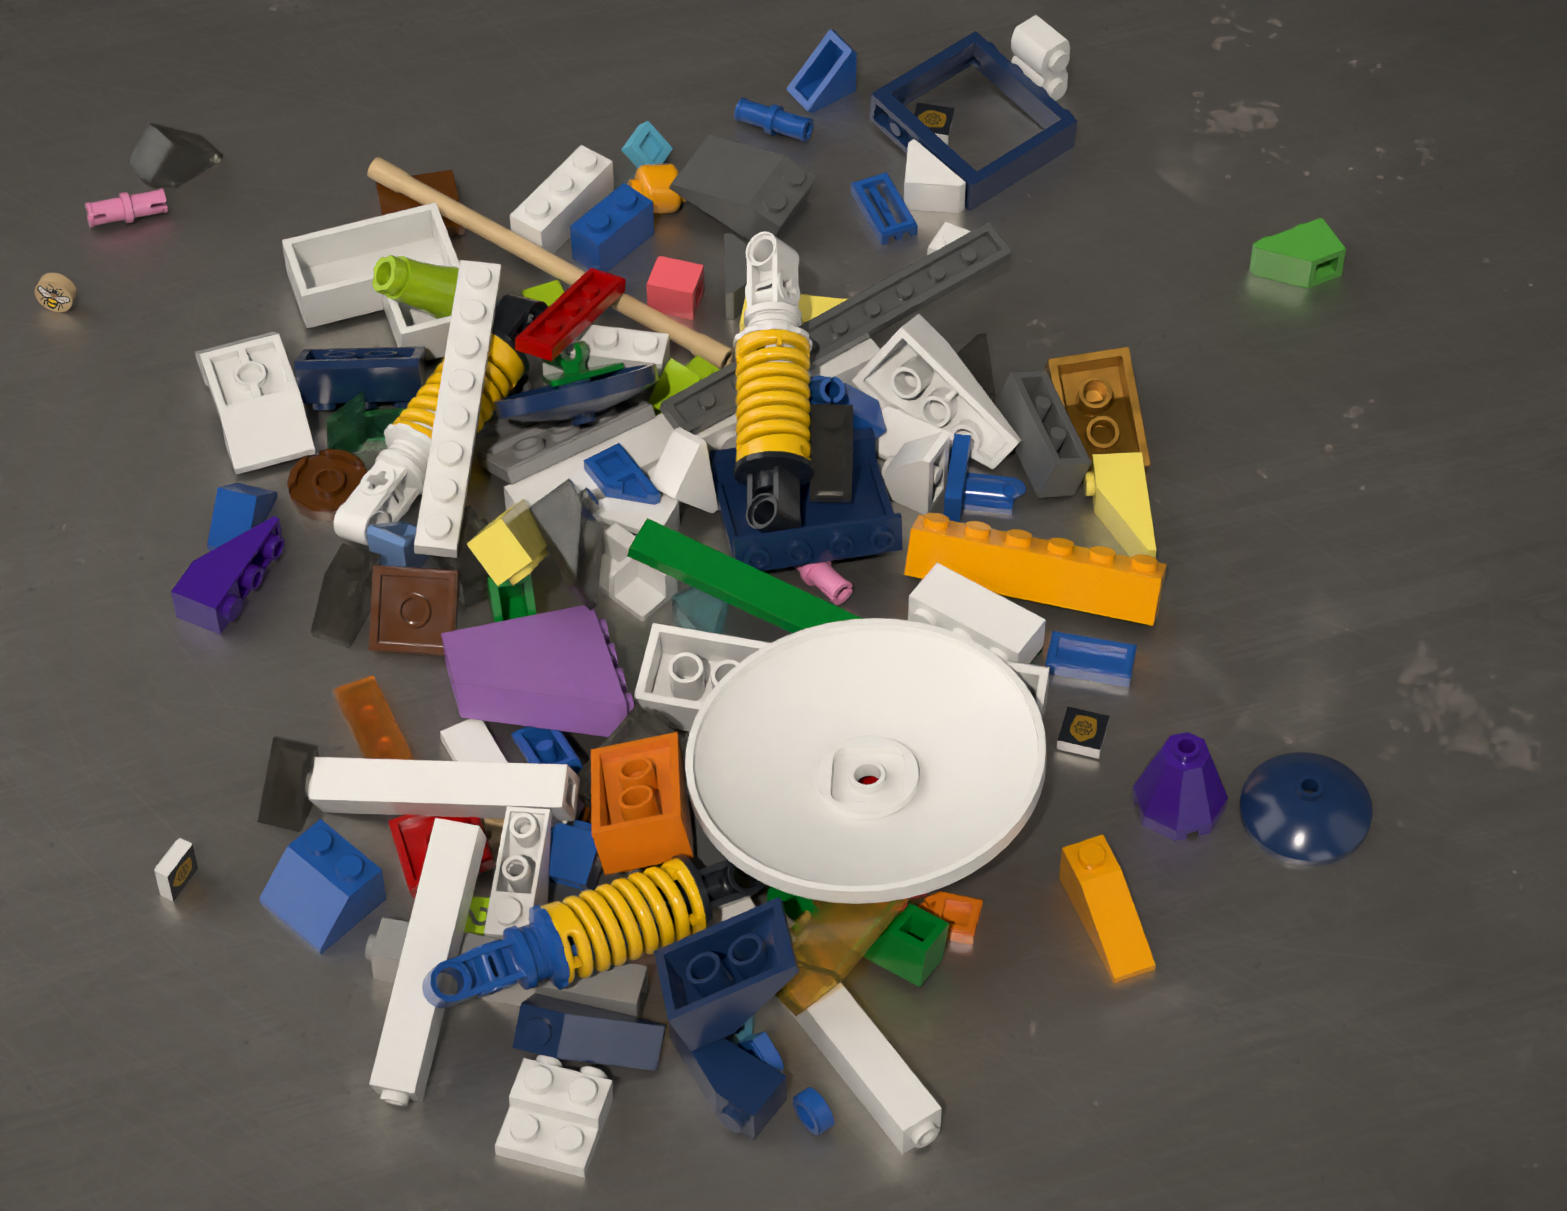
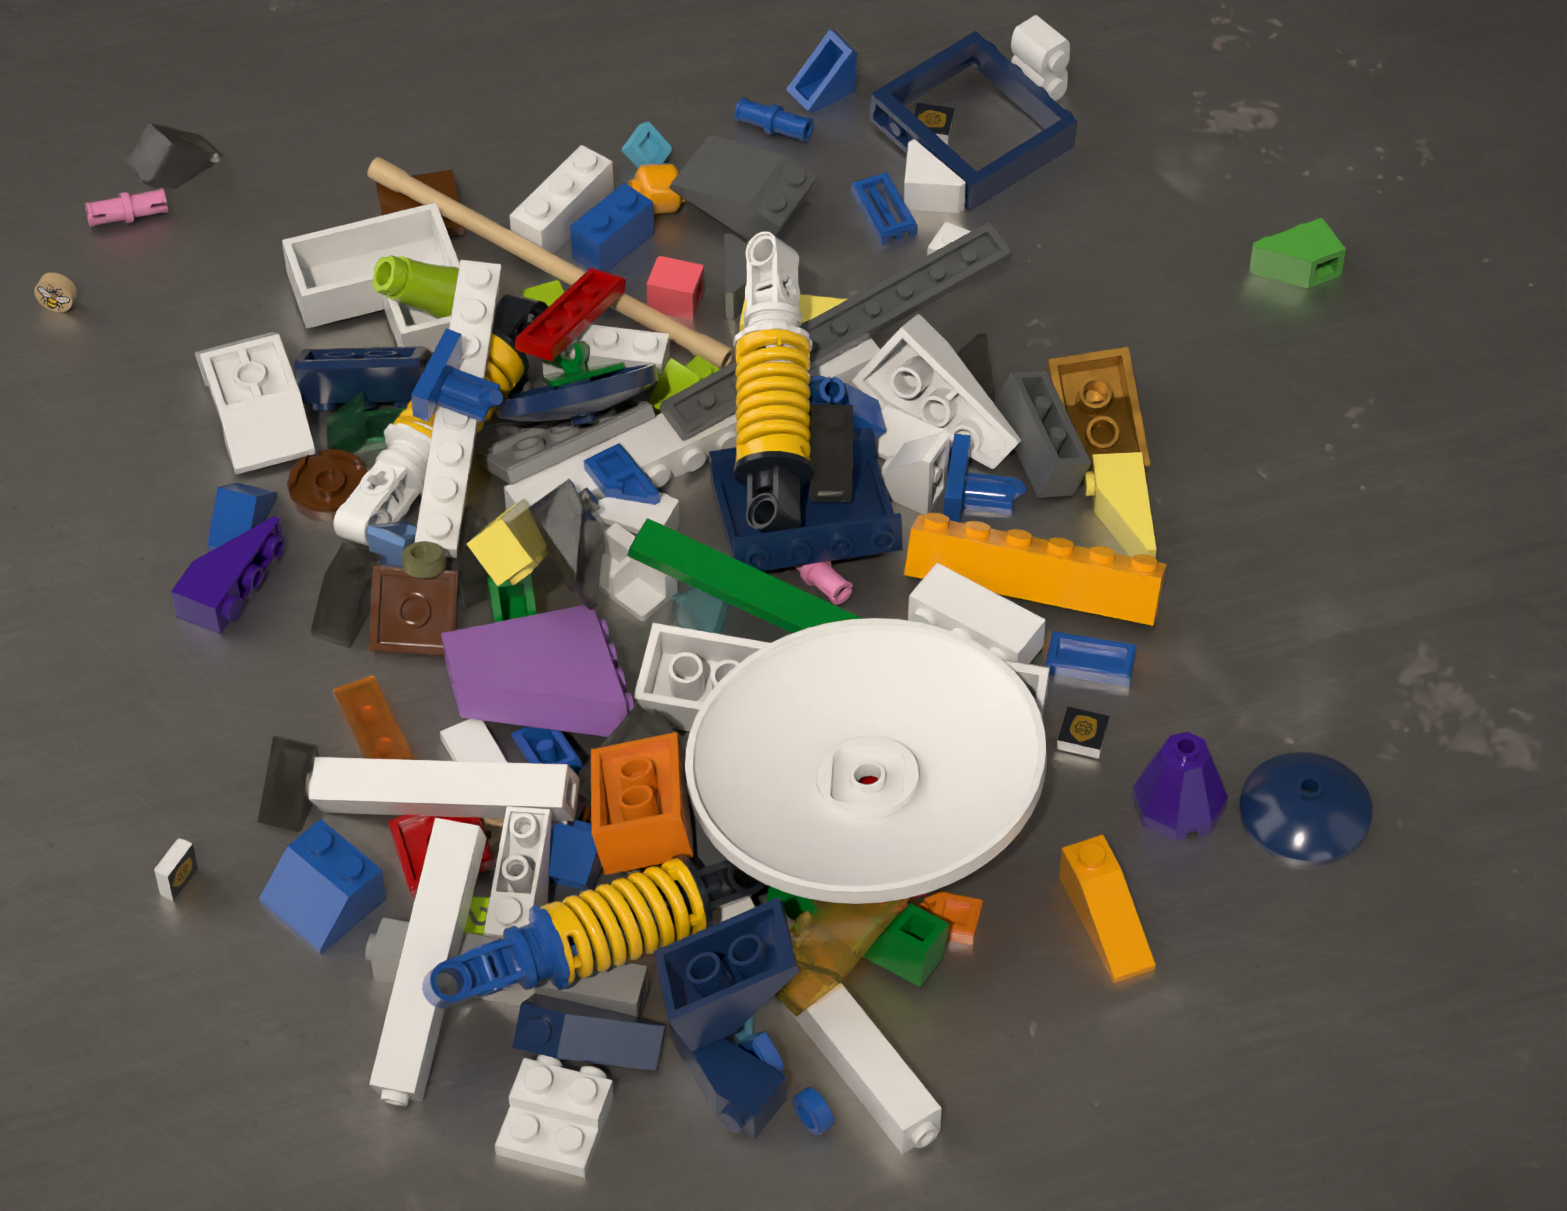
white slope [650,427,718,513] -> none
none -> olive tile [402,541,446,578]
none -> blue piece [411,328,503,422]

